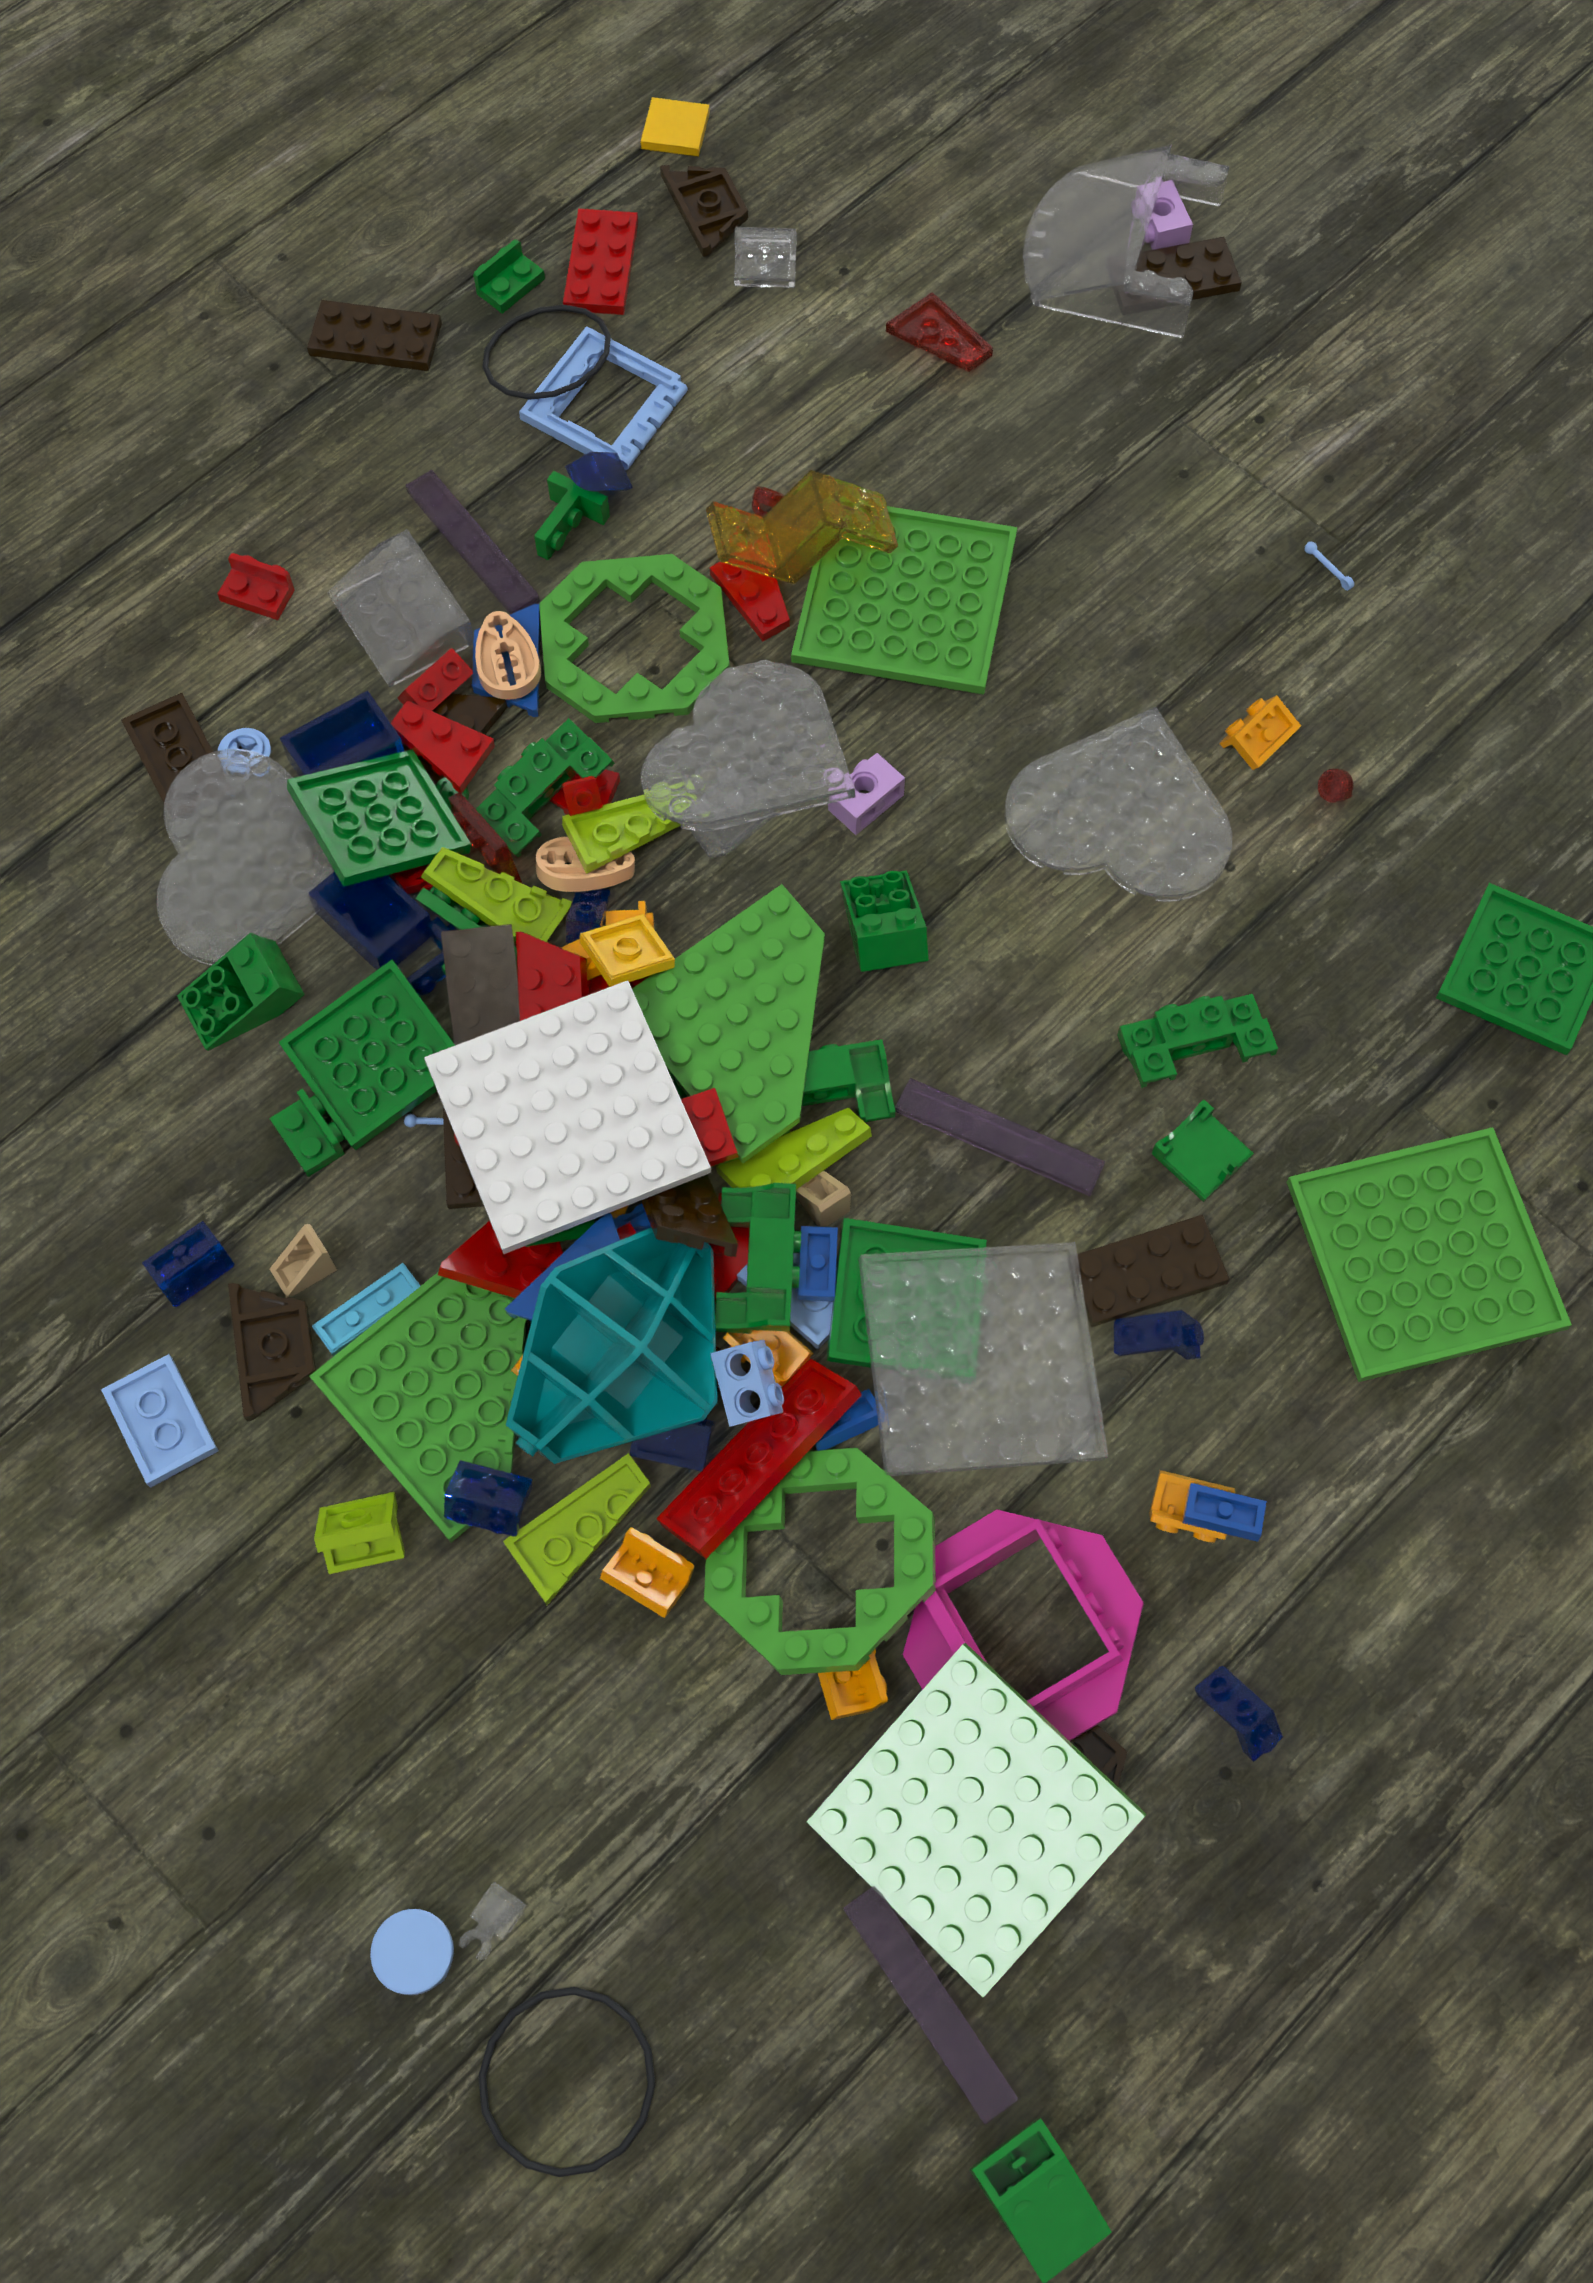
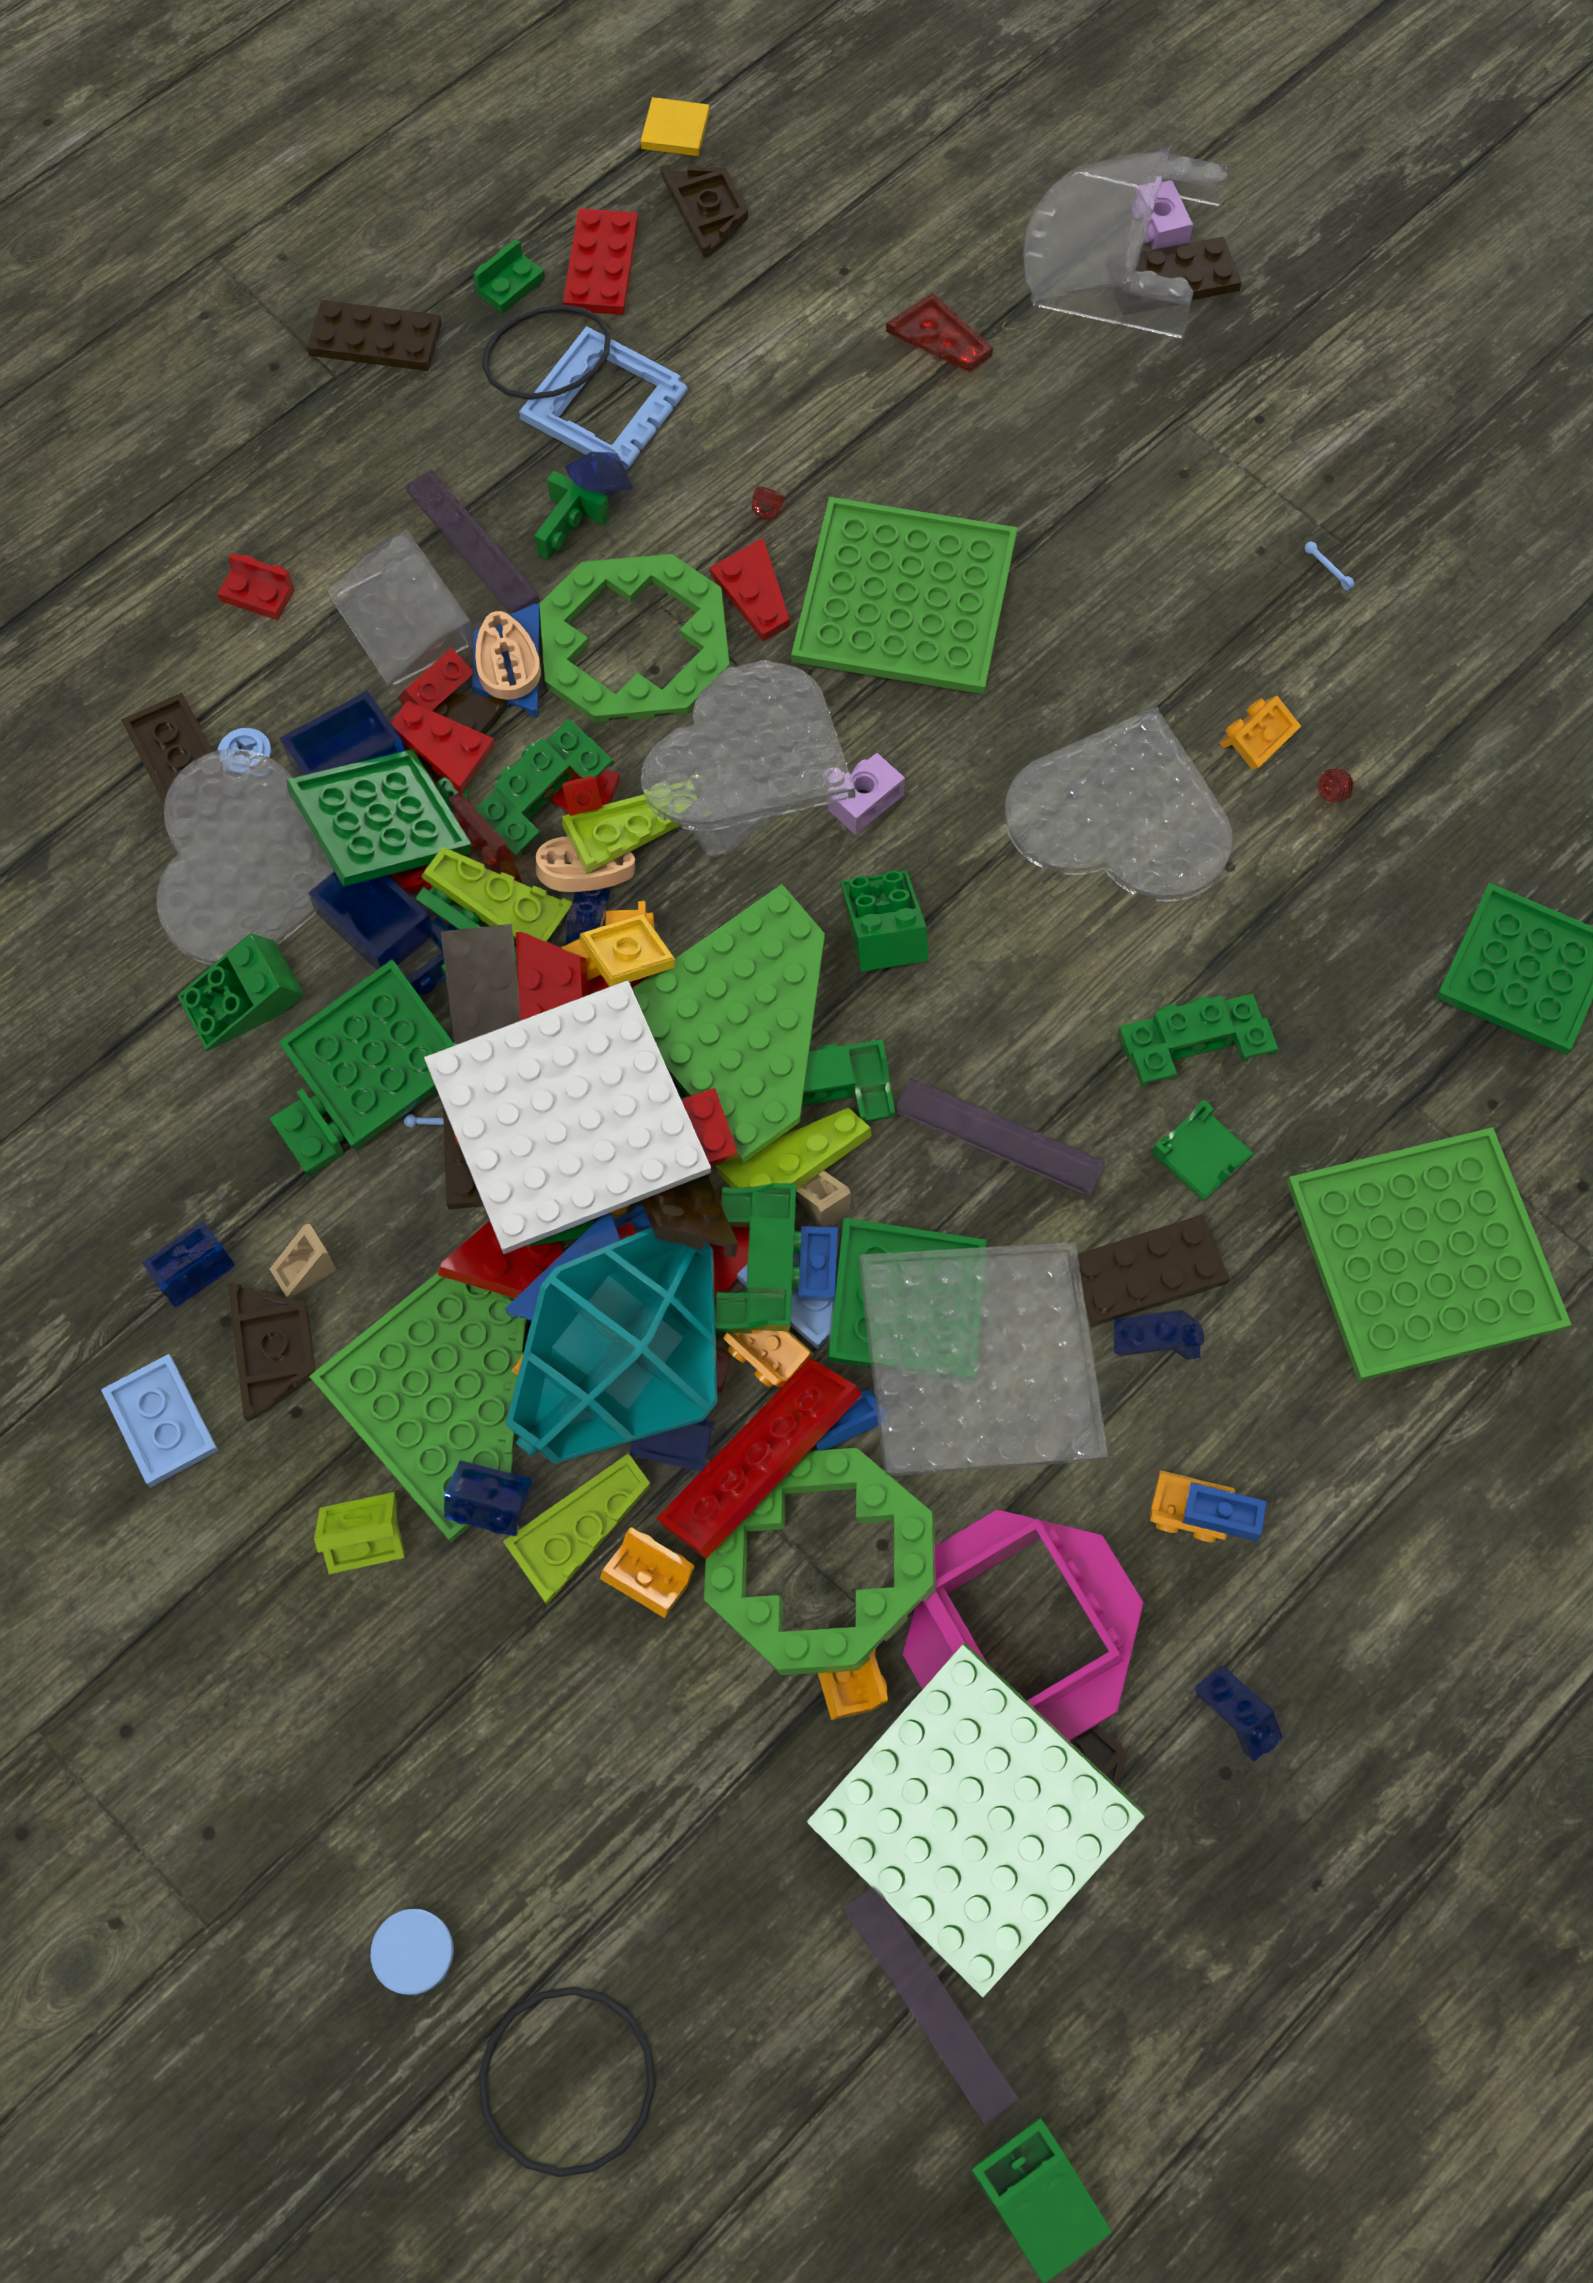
medium azure tile [312,1263,420,1357] -> none
clear plate [459,1881,528,1961] -> none
clear yellow bracket [706,470,898,584] -> none
light blue brick [710,1340,784,1427] -> none
clear bracket [734,227,797,288] -> none

